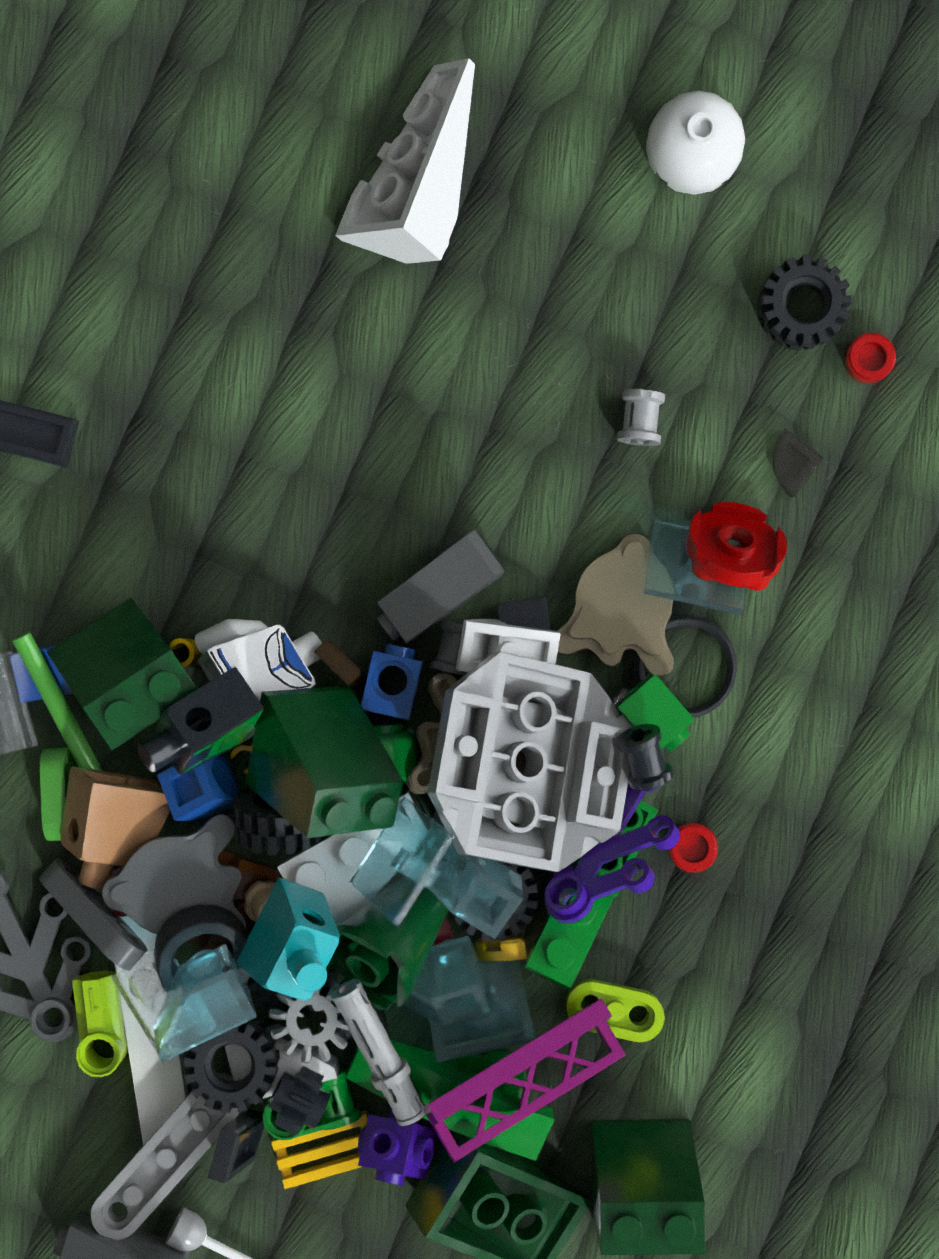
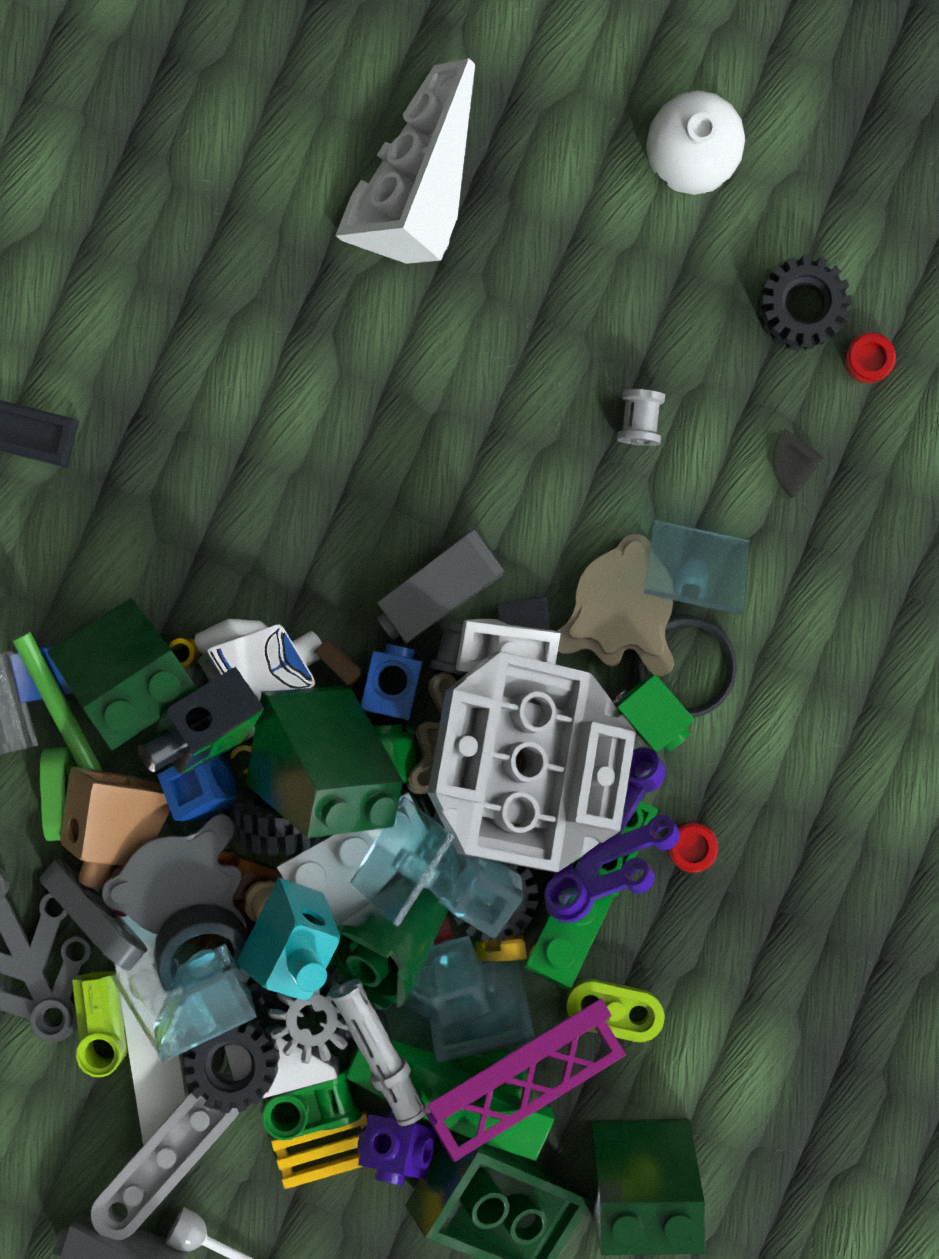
black tile [207,1109,264,1183] -> none
black gear [268,1066,331,1135] -> none
black bush [616,724,674,791] -> none
red plate [685,502,787,591] -> none

